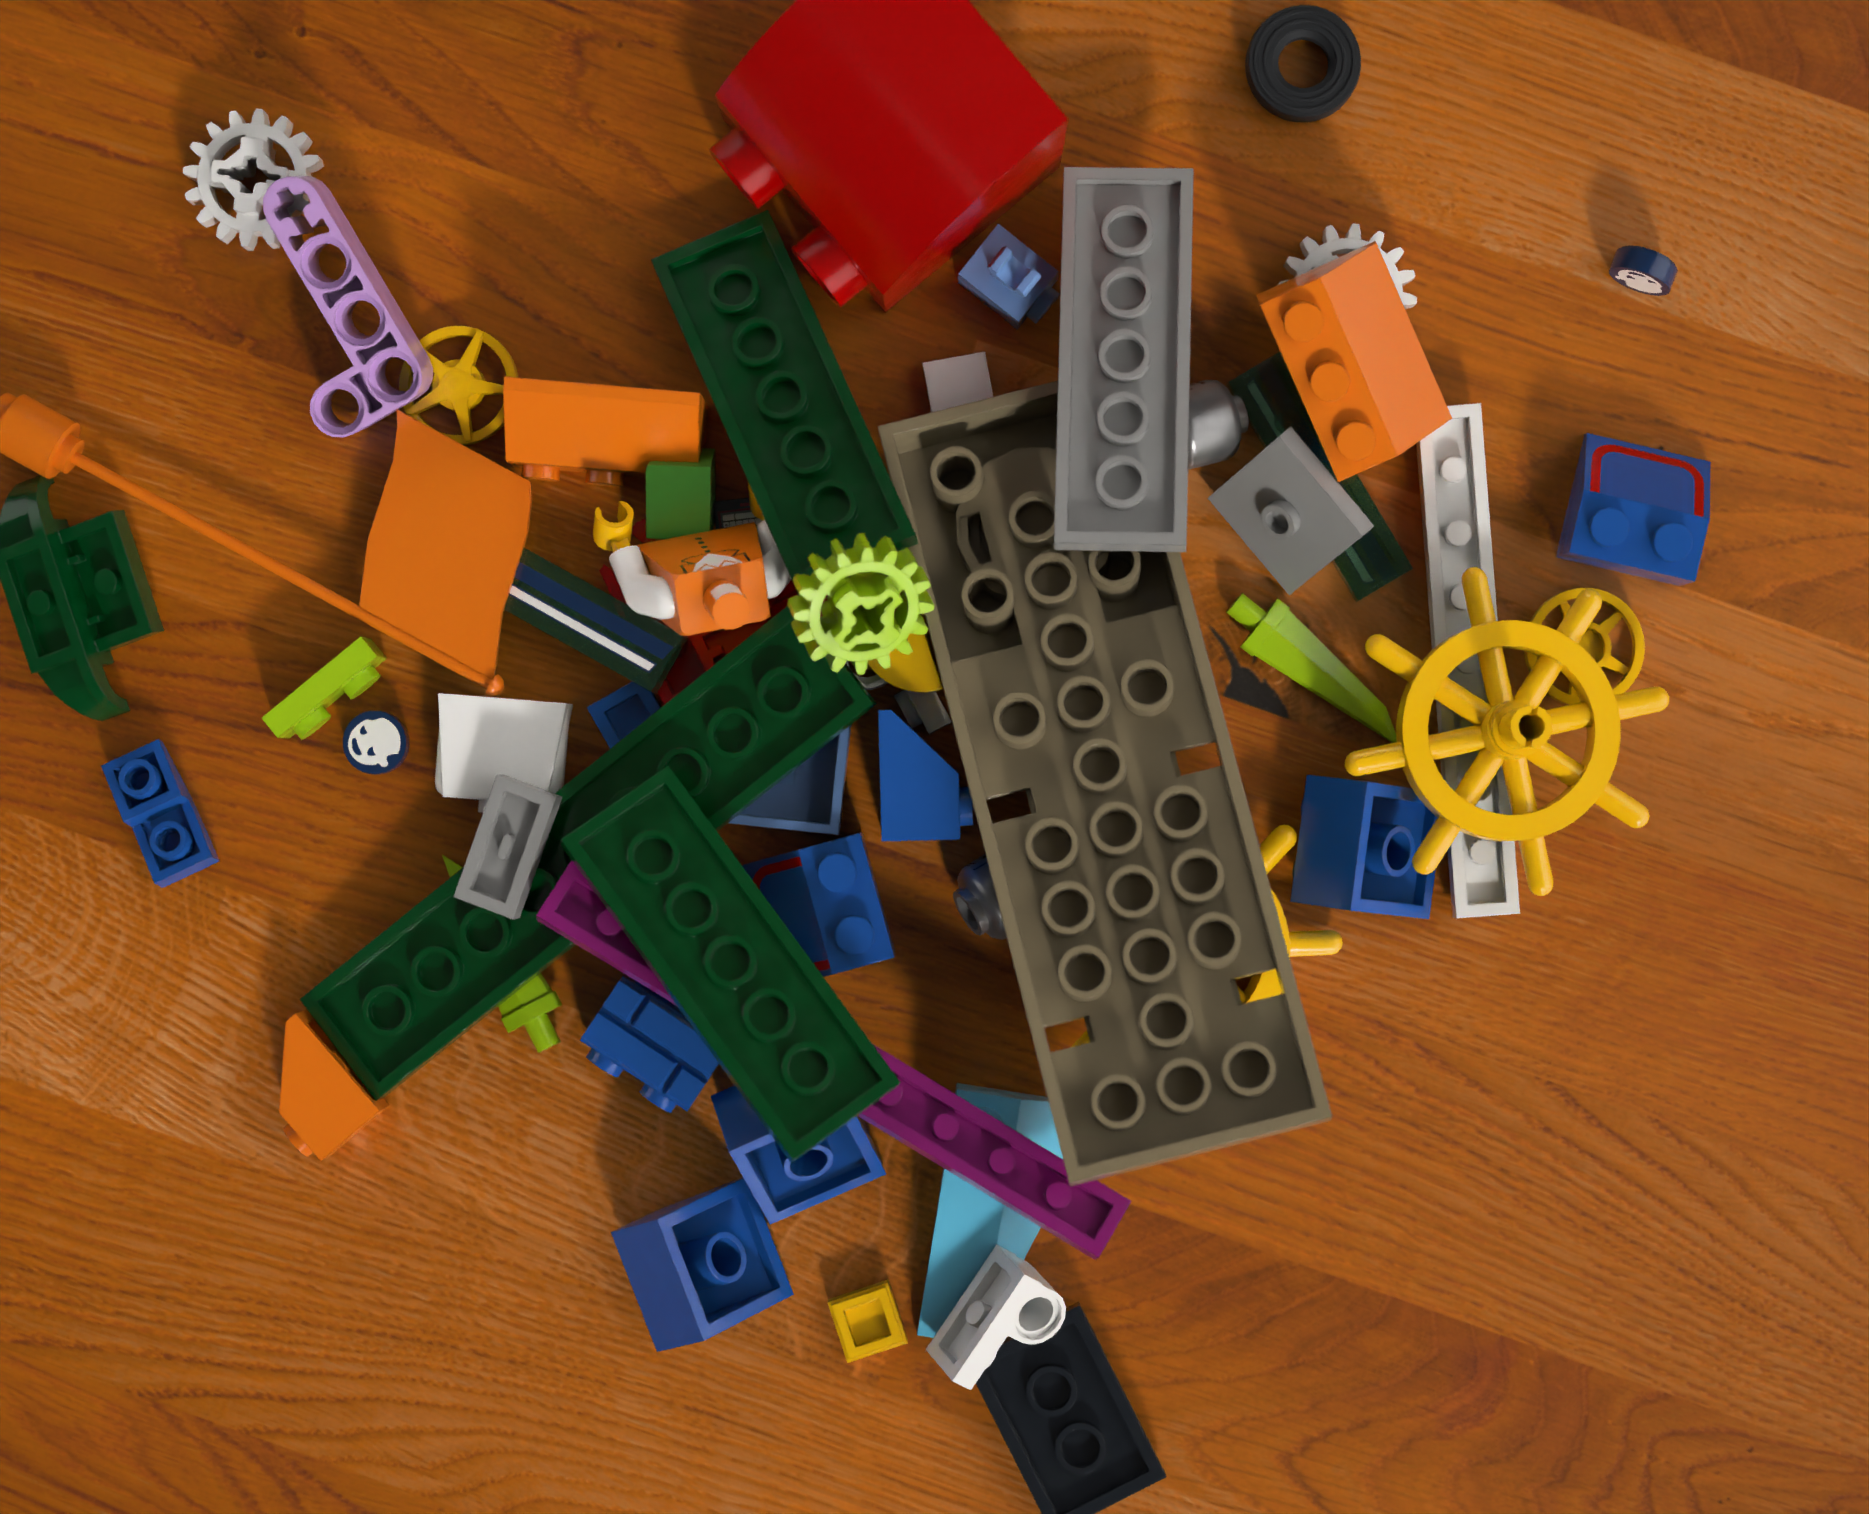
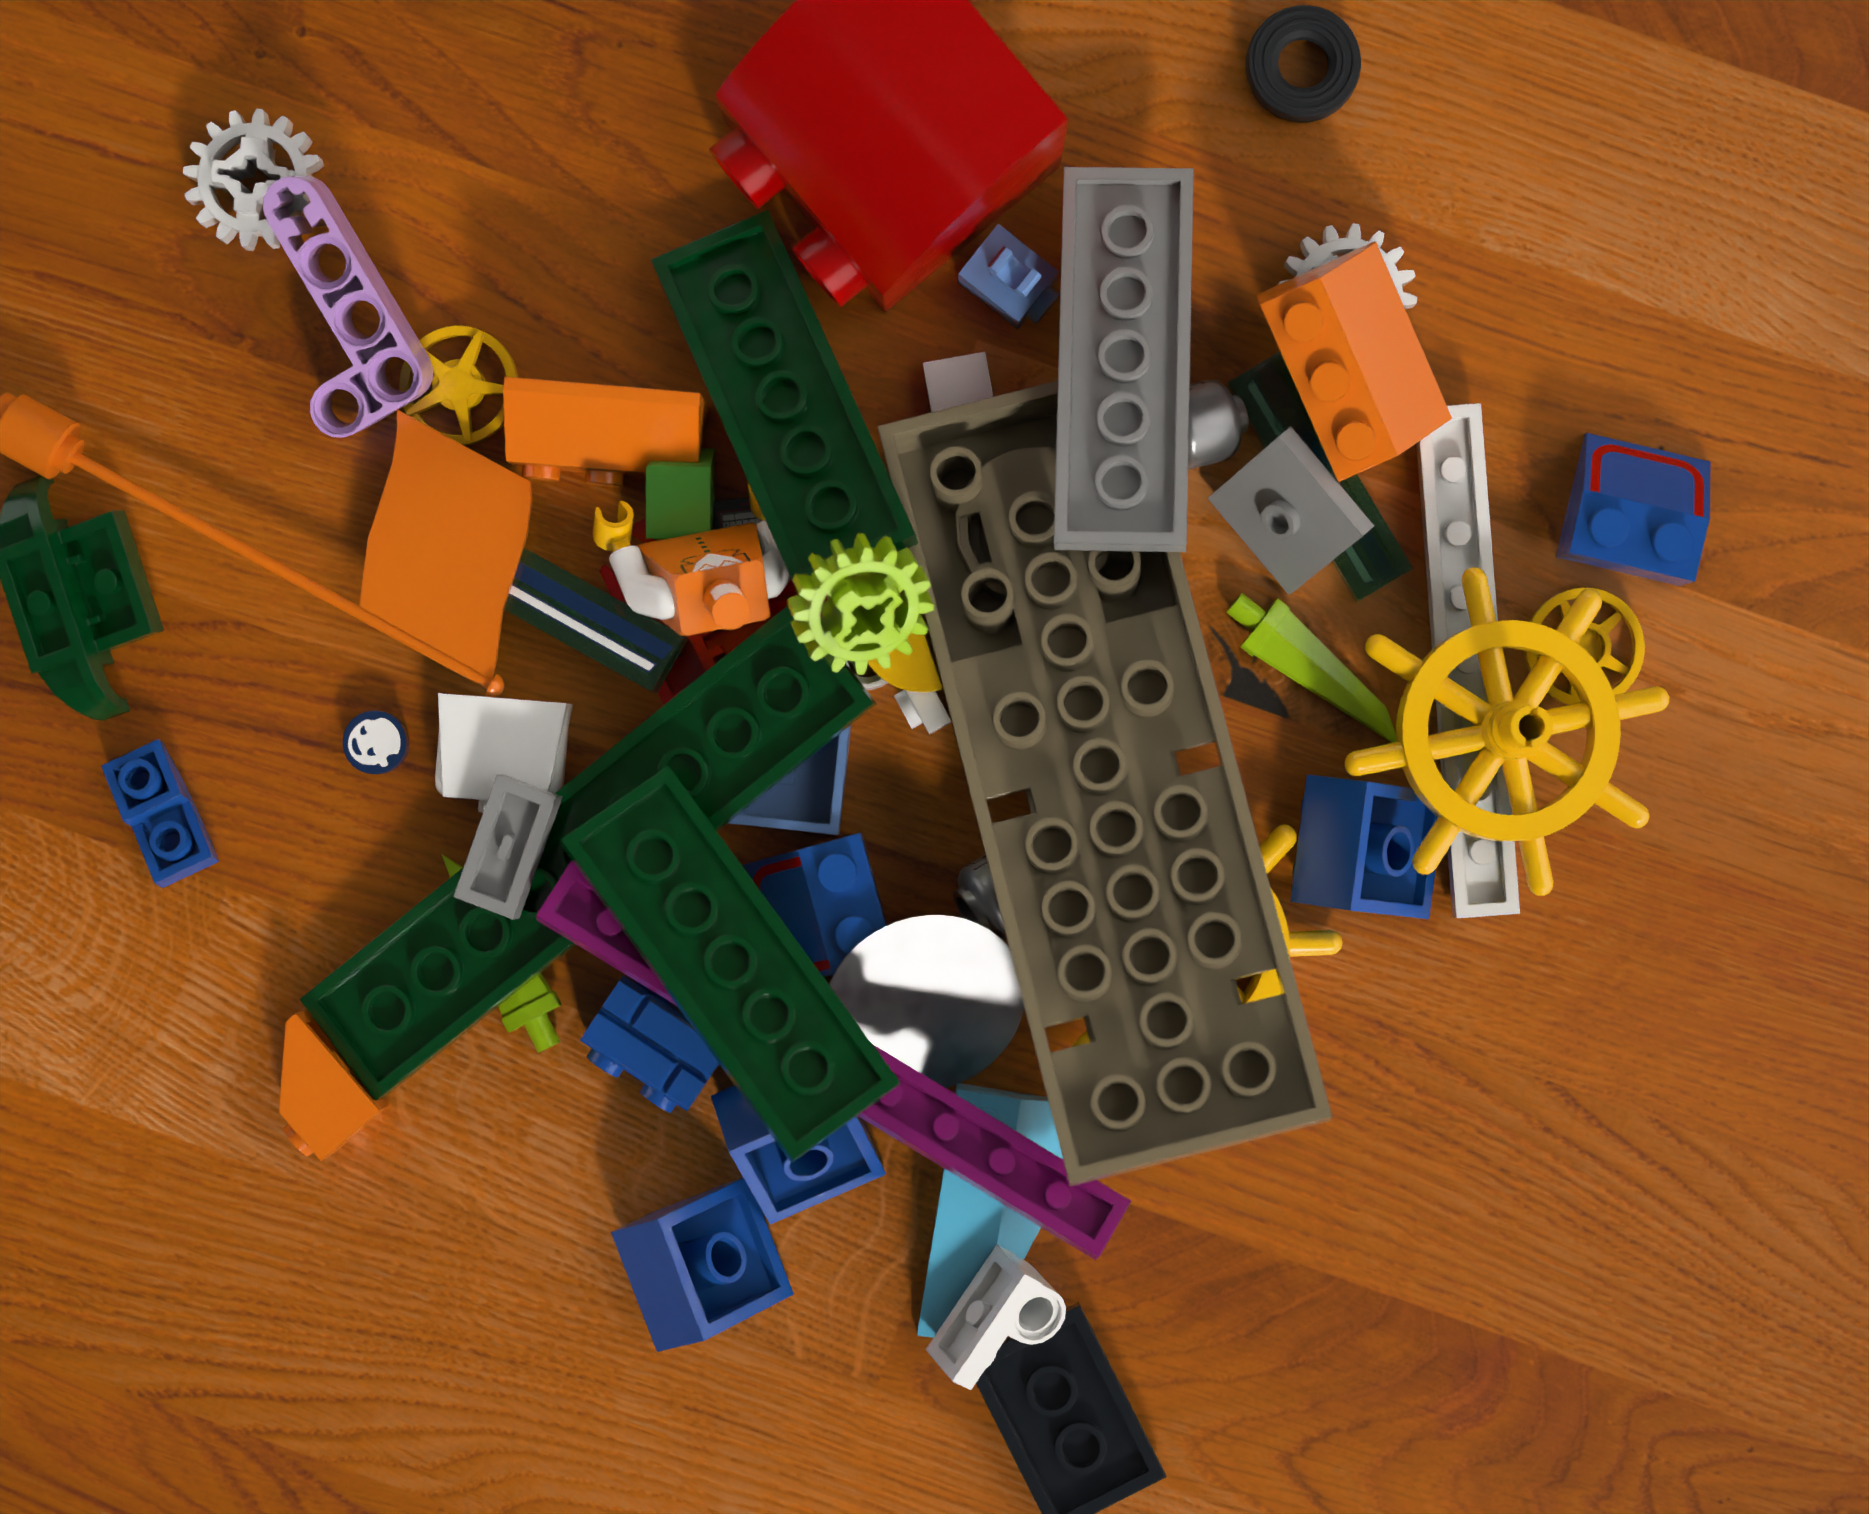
lime plate [262,636,387,740] -> none
blue plate [587,676,661,748] -> none
yellow tile [827,1280,908,1363] -> none
blue slope [878,710,973,841] -> none
dark blue tile [1609,245,1678,296] -> none
none -> flat silver sticker [829,915,1024,1088]

